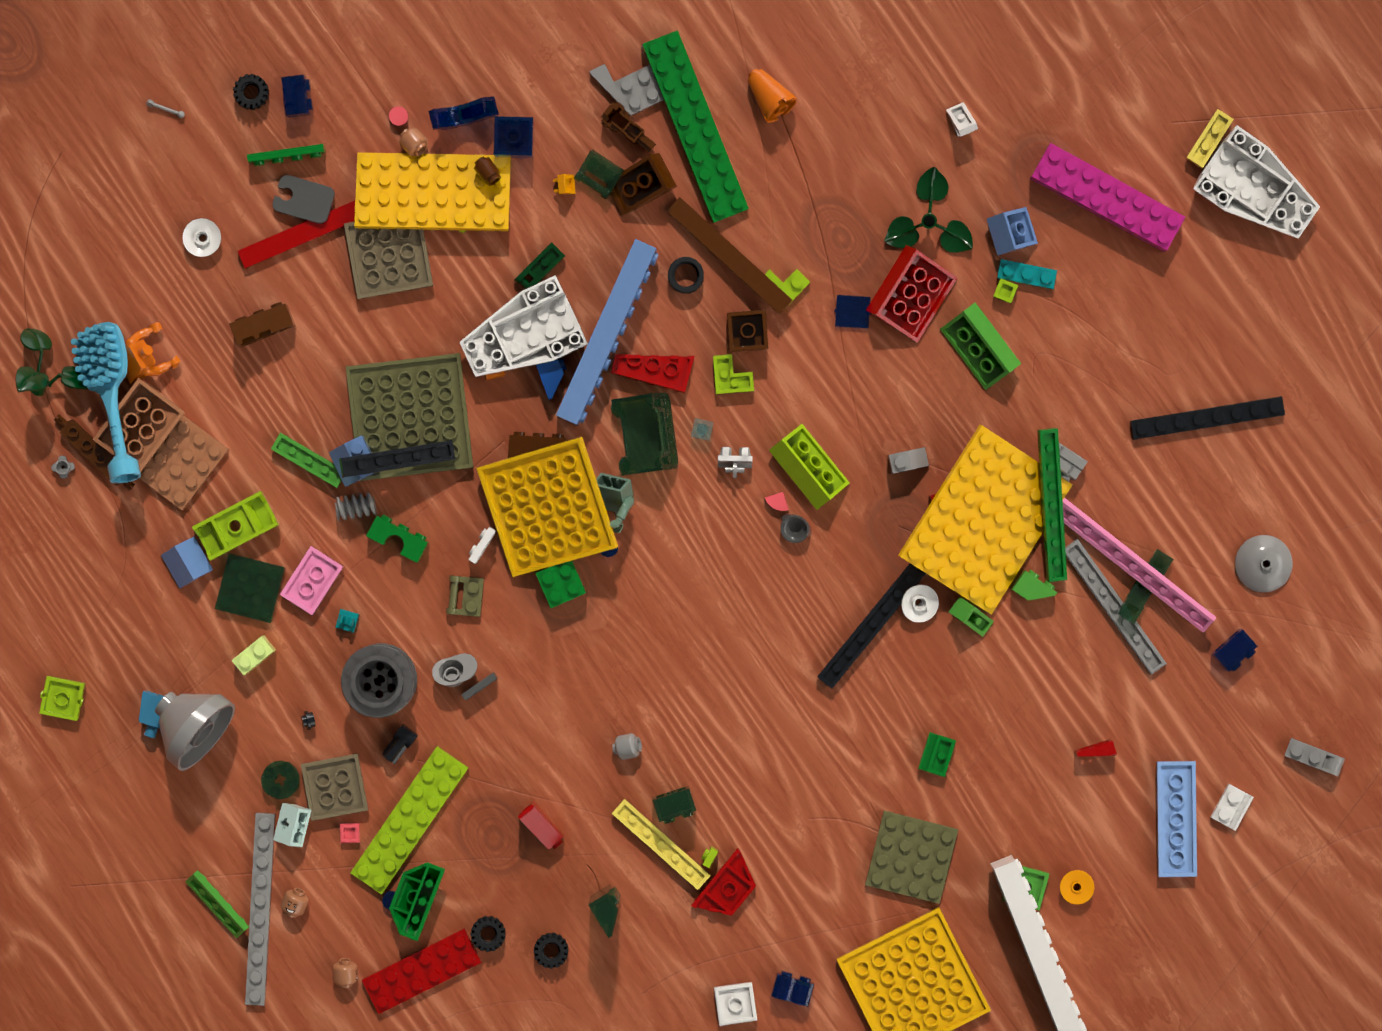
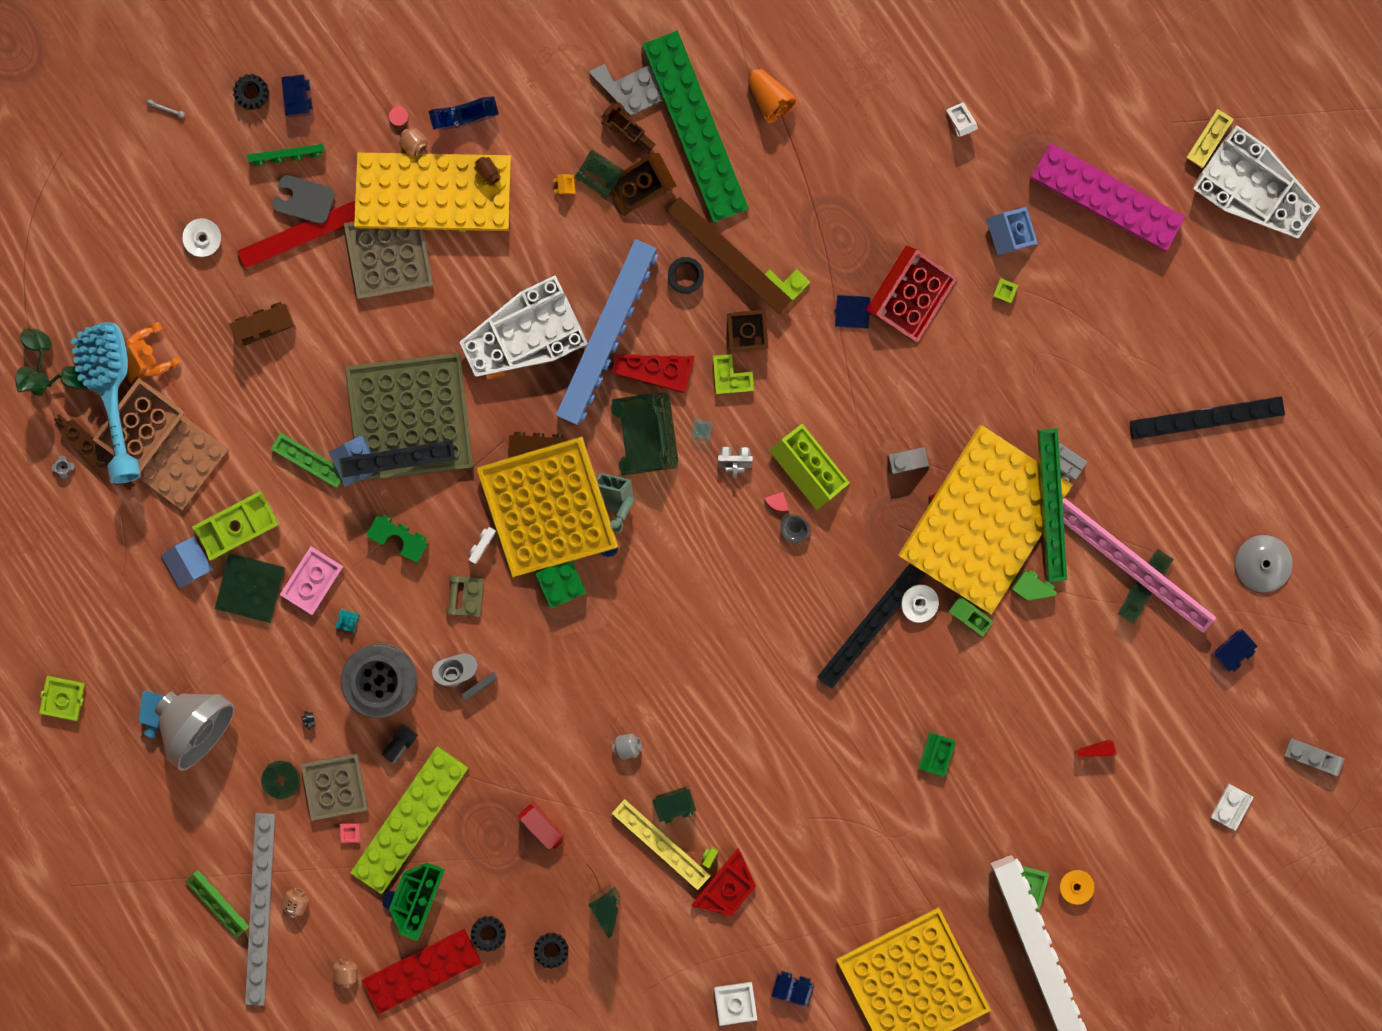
yellowish green brick [232,636,276,675] -> none
light aqua brick [273,803,311,847] -> none
light grey piece [335,492,377,521] -> none
clear blue brick [494,116,534,158] -> none
dark green plate [514,242,565,290] -> none
blue slope [536,358,566,400] -> none
olive plate [865,810,958,904] -> none
dark green plant [884,167,973,253] -> none
bright green slope [940,303,1021,390] -> none
teal plate [997,259,1057,290] -> none
light grey tile [1065,539,1167,675] -> none
light blue plate [1156,761,1197,877] -> none

